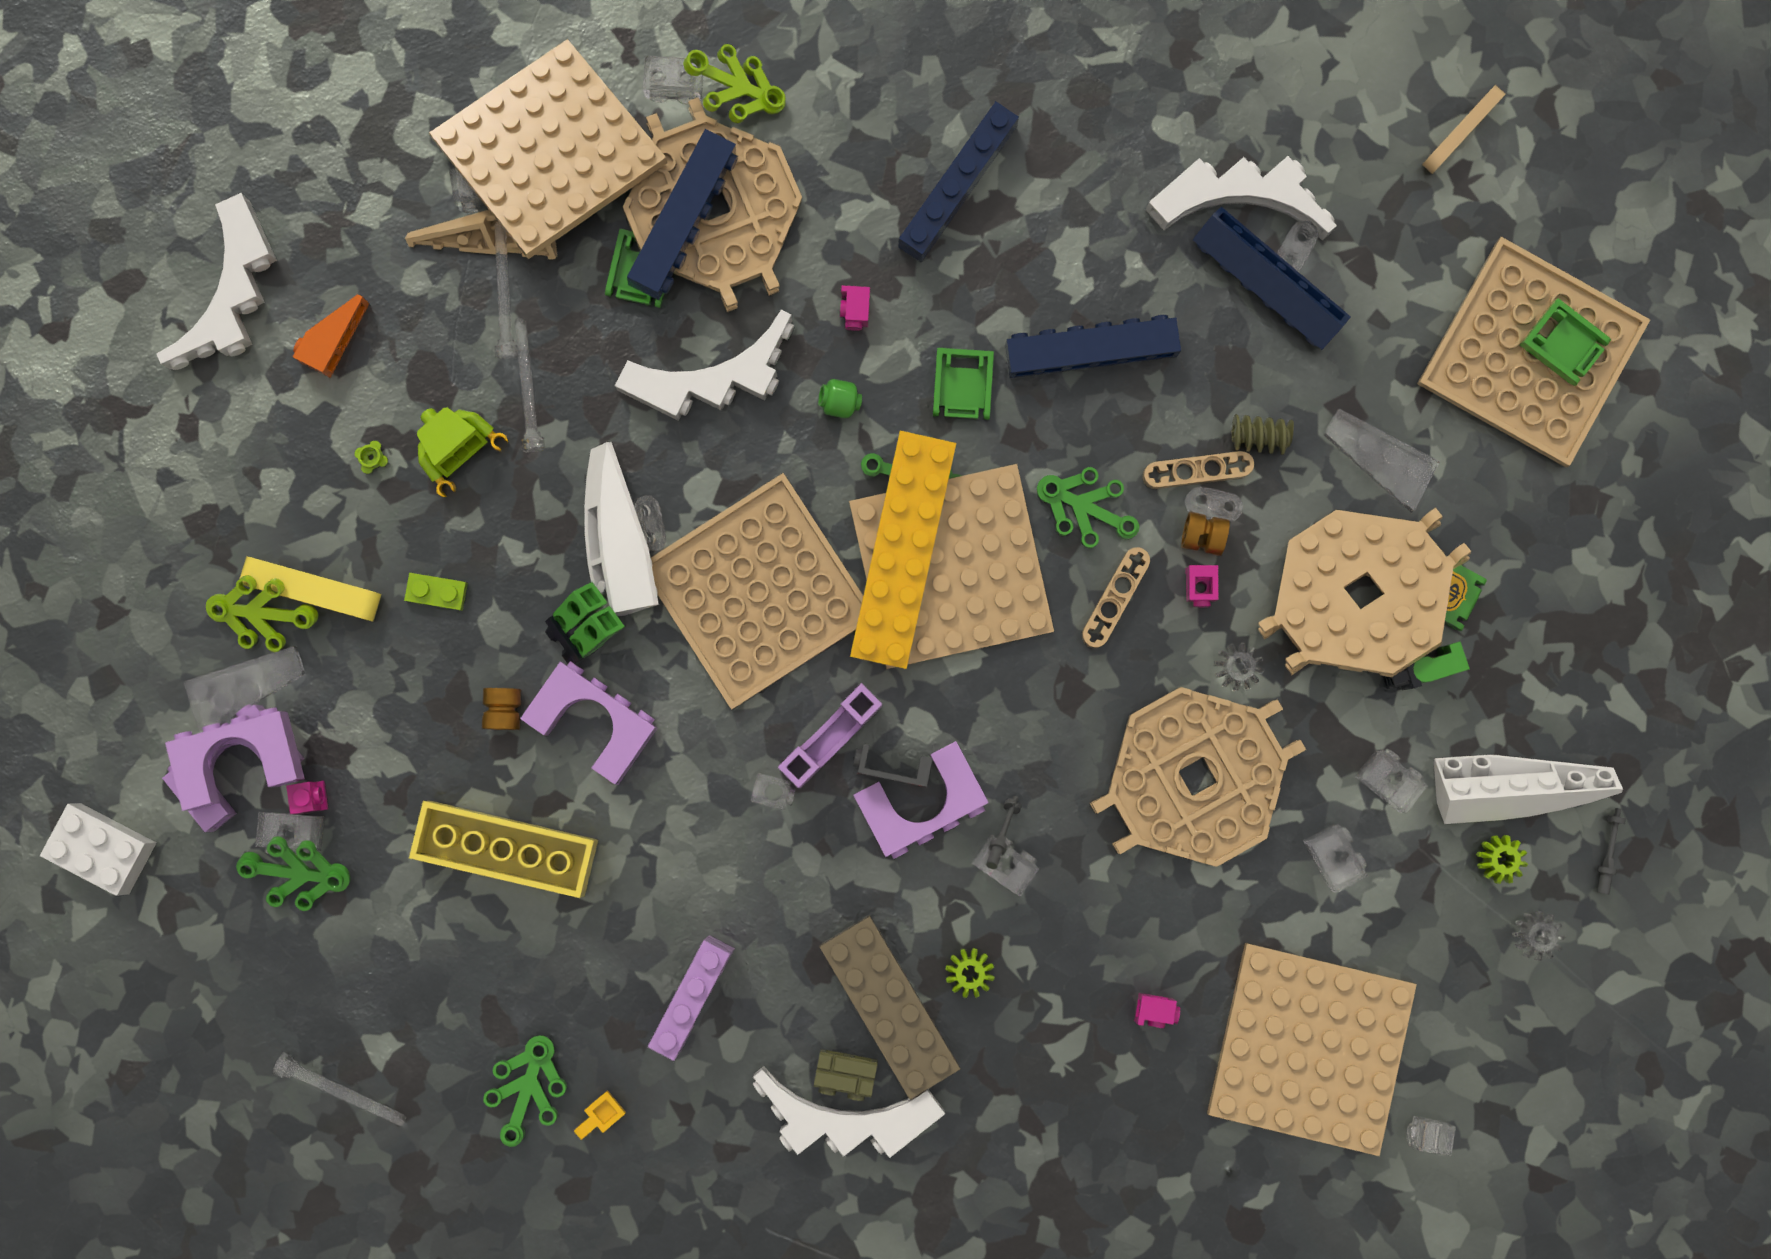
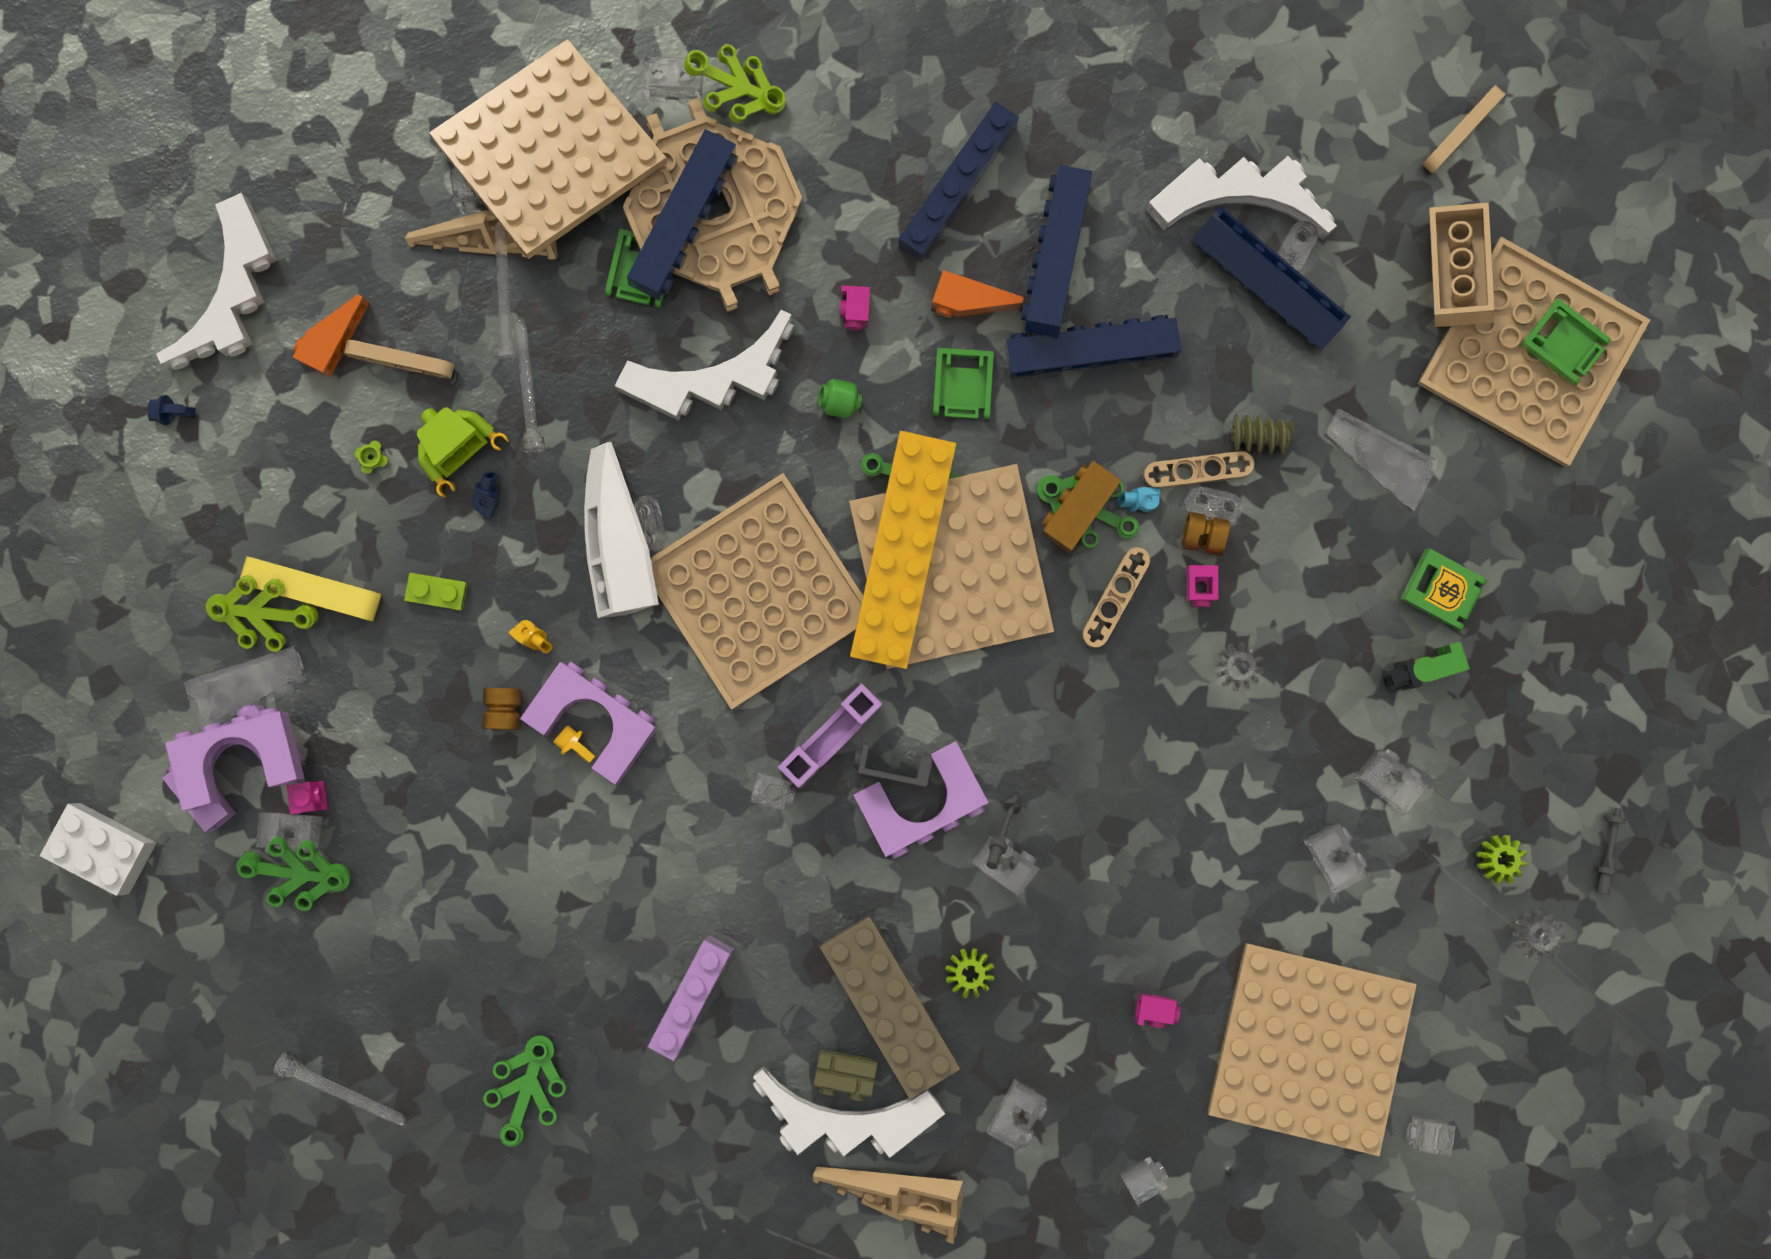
light yellow brick [409,801,598,898] -> none
bright green hips [545,582,625,664] -> none
yellow plate [574,1090,626,1140] -> none
tan plate [1089,687,1306,867] -> none
tan plate [1258,508,1471,677] -> none
white wedge [1434,755,1623,824] -> none
none -> dark blue piece [148,395,196,426]
none -> tan beam [343,340,455,379]
none -> dark blue piece [472,472,499,519]
none -> yellow piece [508,620,553,654]
none -> yellow piece [553,725,595,763]
none -> tan wedge [813,1166,963,1244]
none -> orange slope [931,270,1024,318]
none -> clear brick [986,1078,1048,1151]
none -> dark blue brick [1021,165,1093,338]
none -> pearl gold brick [1041,460,1122,553]
none -> medium azure piece [1116,487,1160,512]
none -> clear brick [1120,1157,1168,1206]
none -> tan brick [1429,202,1495,327]

